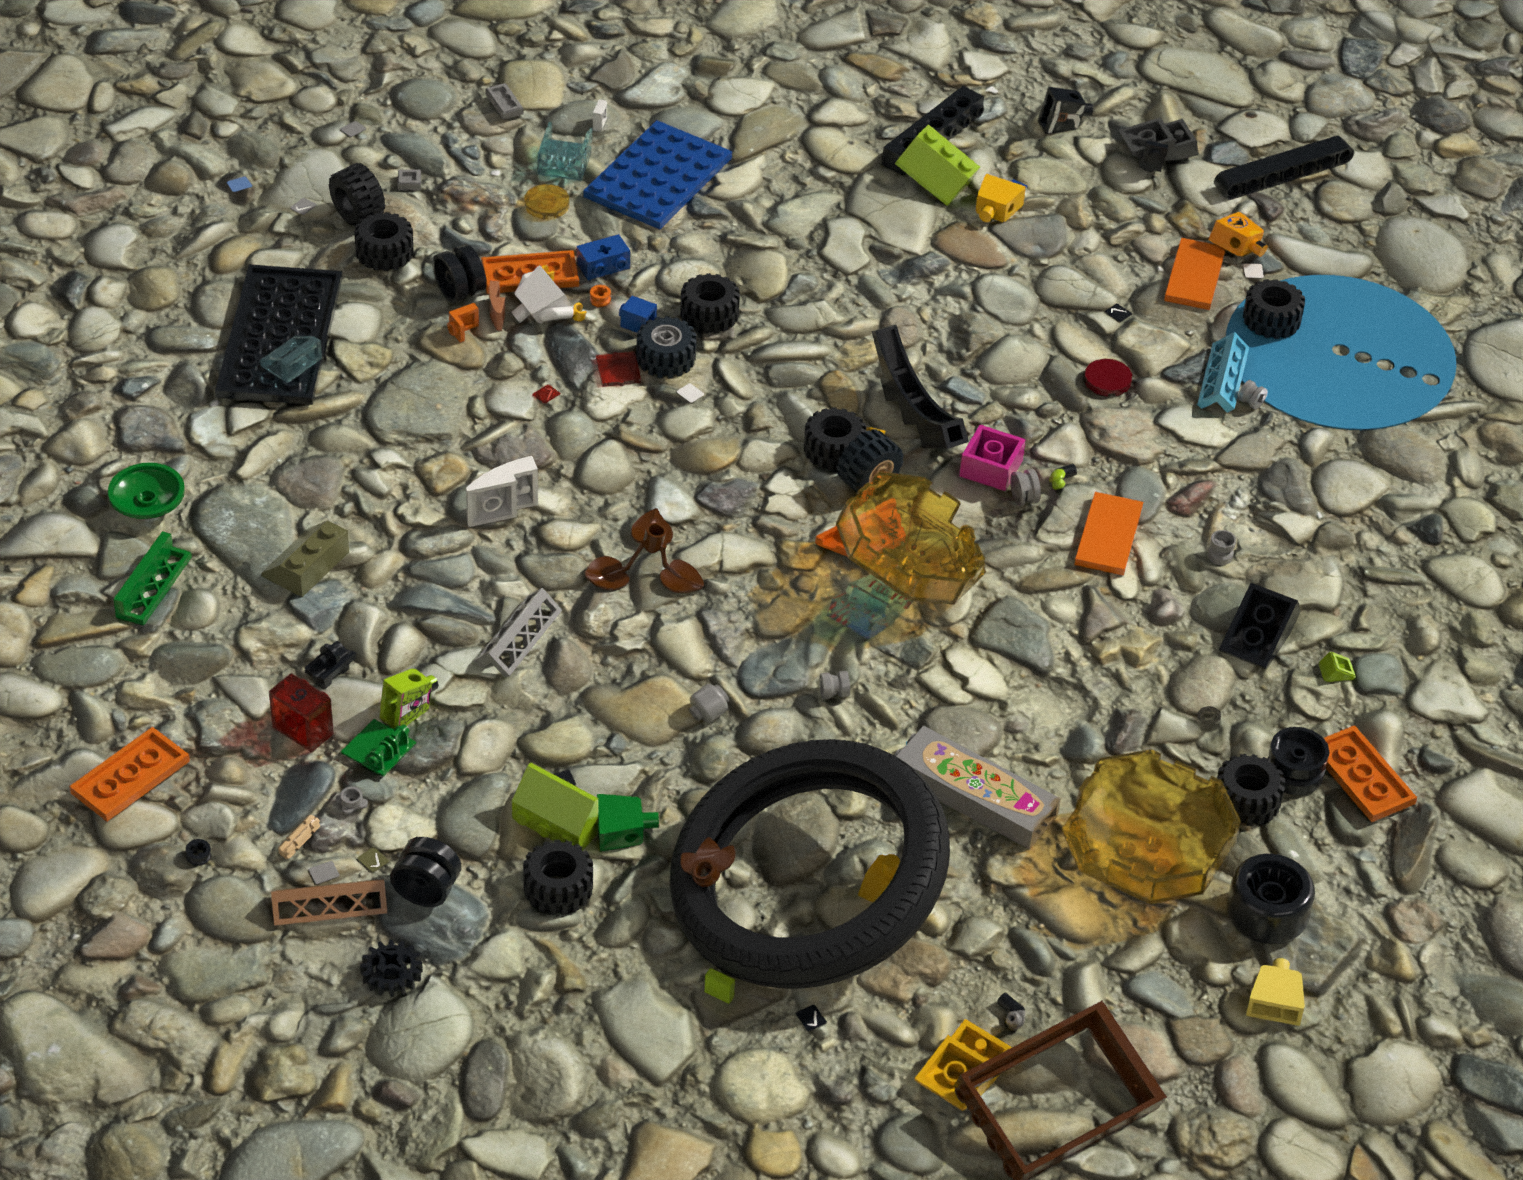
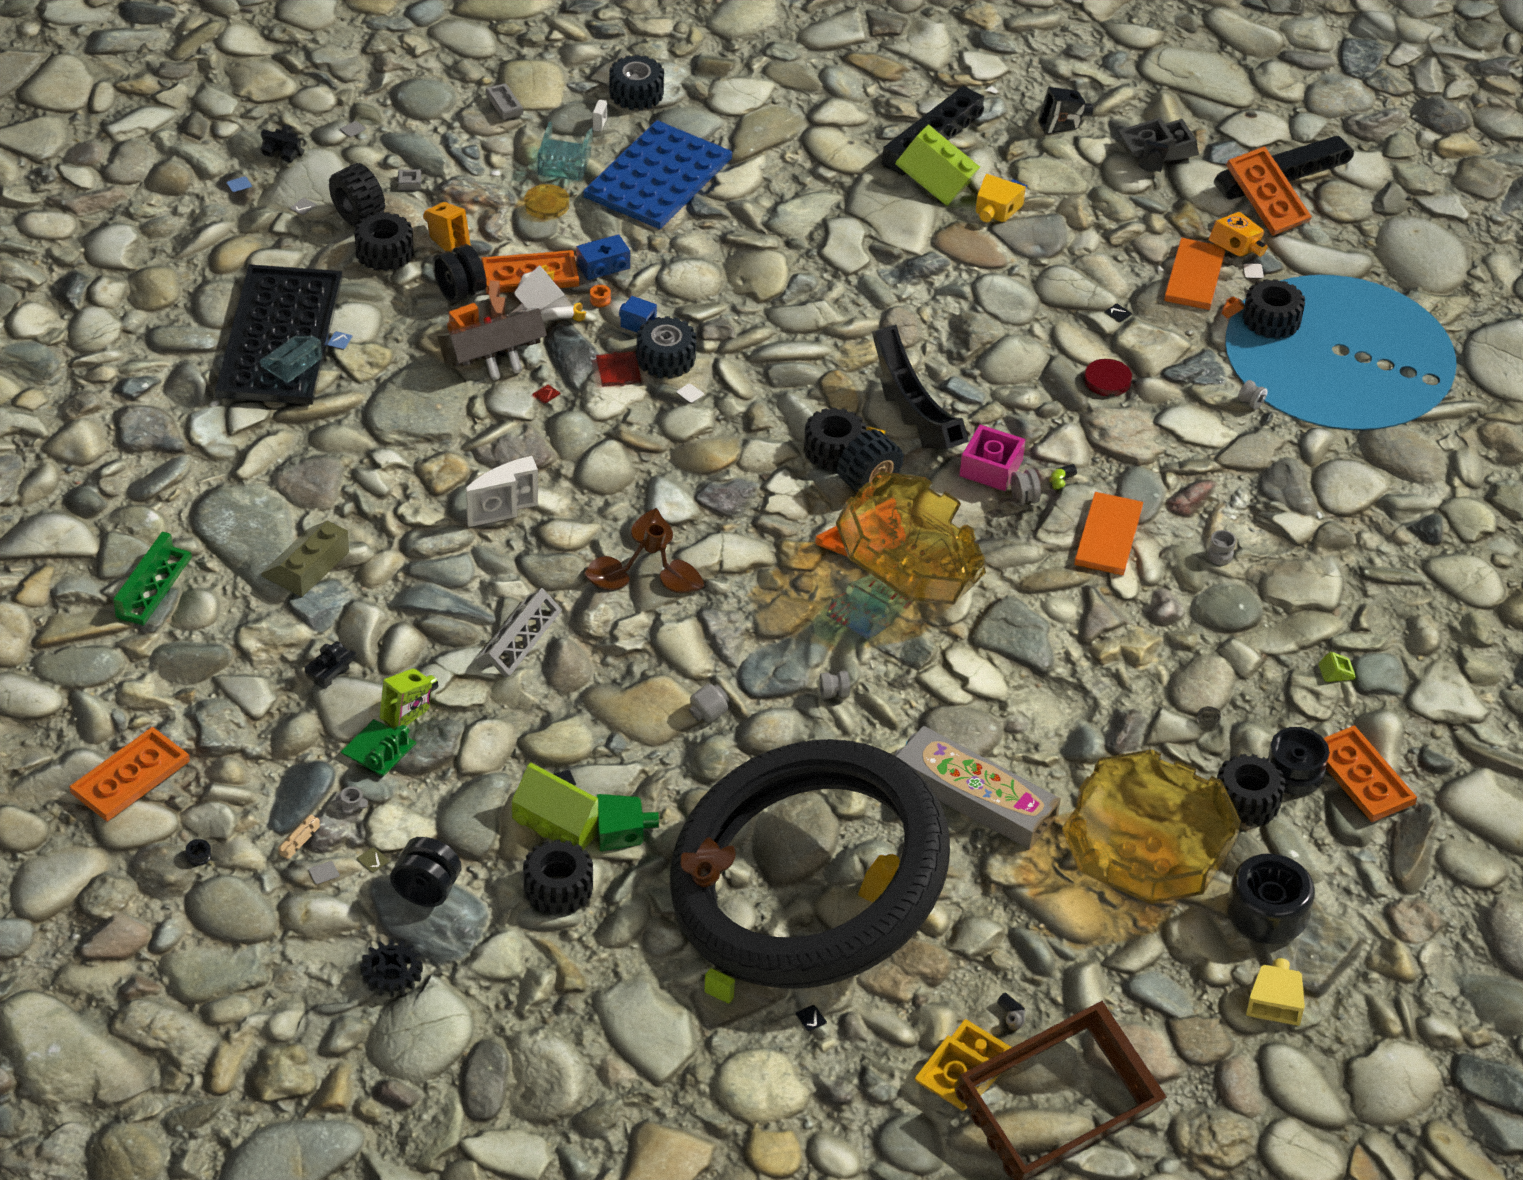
green dish [108,463,185,519] -> none
clear red brick [269,673,334,753] -> none
medium nougat fence [271,879,387,926] -> none
black tyre [680,273,740,334] -> none
medium azure fence [1197,332,1249,413] -> none
black slope [1219,583,1301,669] -> none
none -> black hips [260,124,304,163]
none -> medium blue sticker [327,331,352,349]
none -> light orange torso [423,202,471,252]
none -> dark brown piece [437,308,547,381]
none -> black wheel [609,55,664,111]
none -> orange tile [1222,297,1244,319]
none -> orange plate [1226,146,1312,236]

